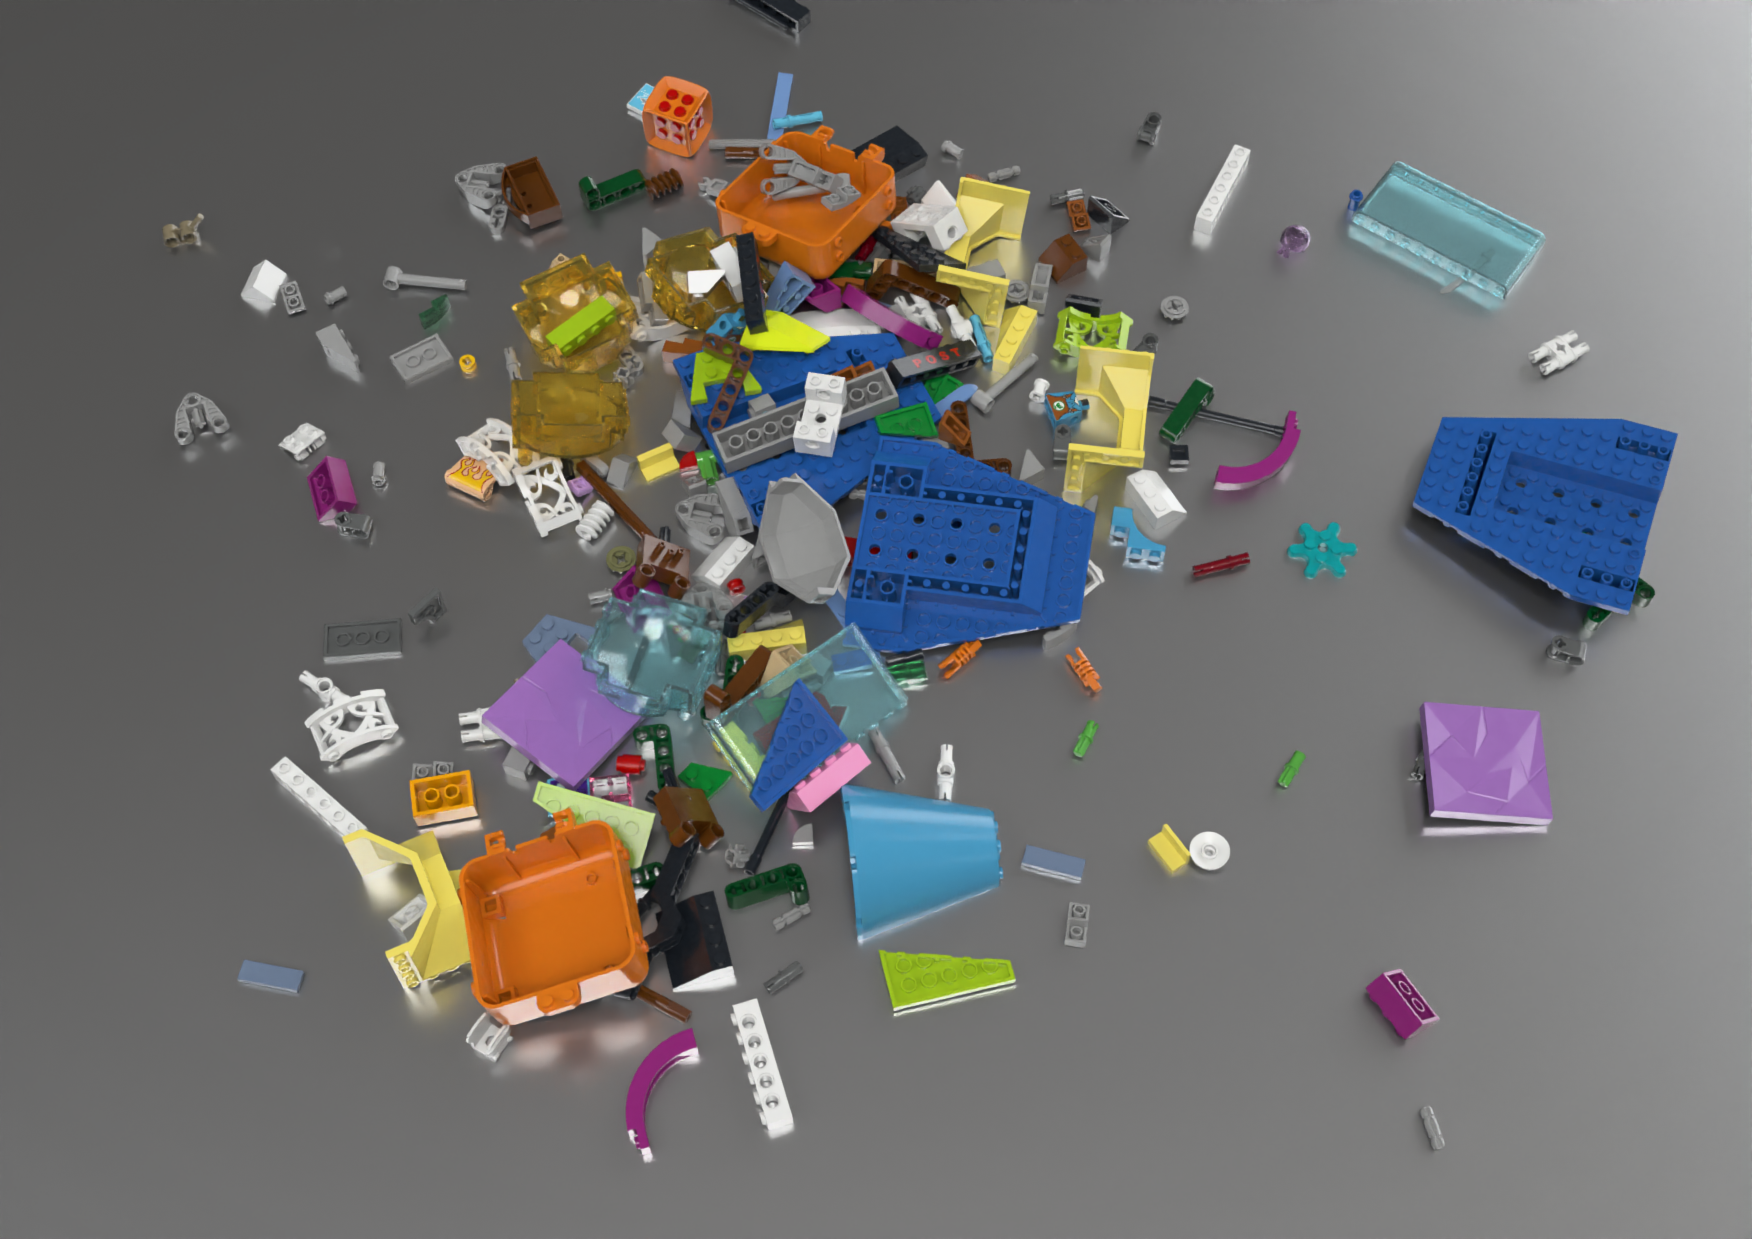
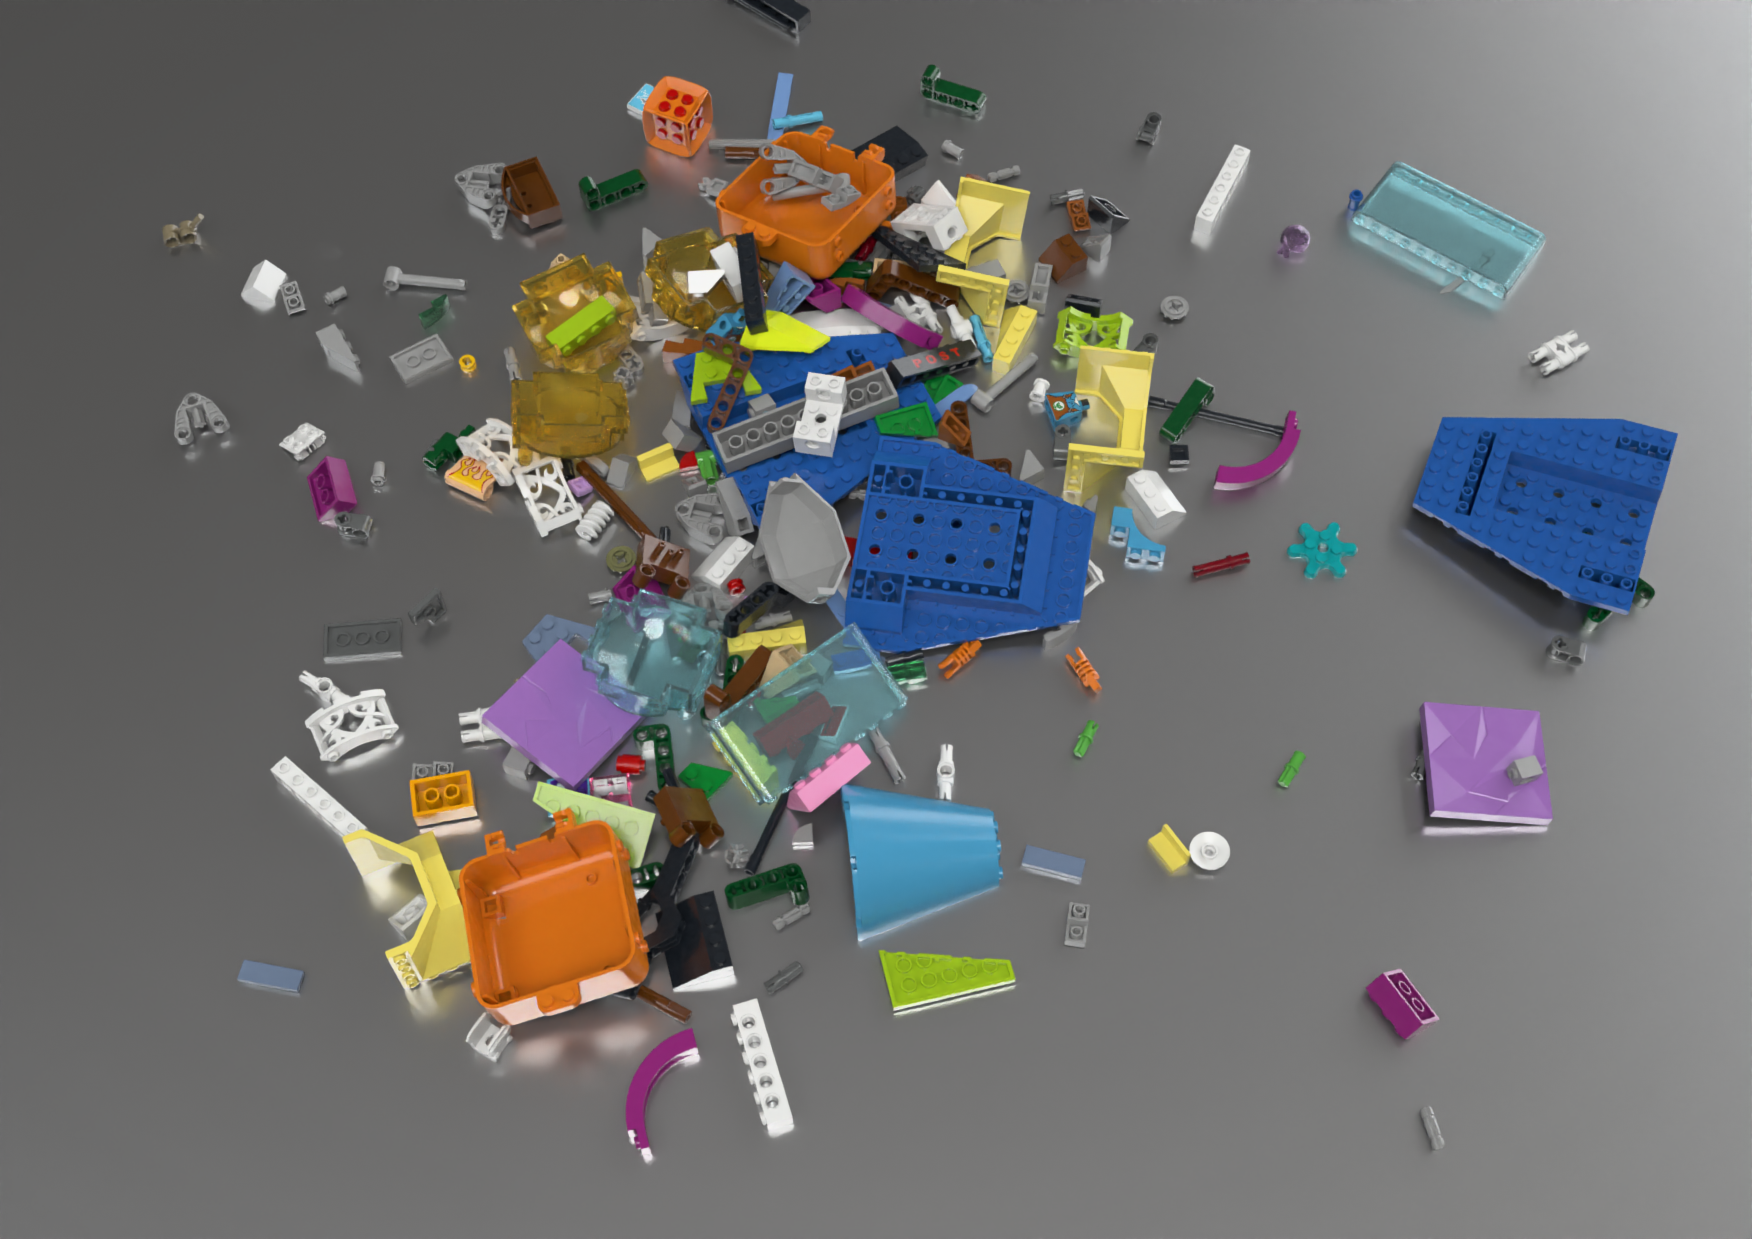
reddish brown piece [645,168,684,200] -> none
blue wing [749,678,848,813] -> none
none -> dark green plate [422,425,476,471]
none -> dark green beam [920,65,987,113]
none -> light grey brick [1506,755,1543,786]

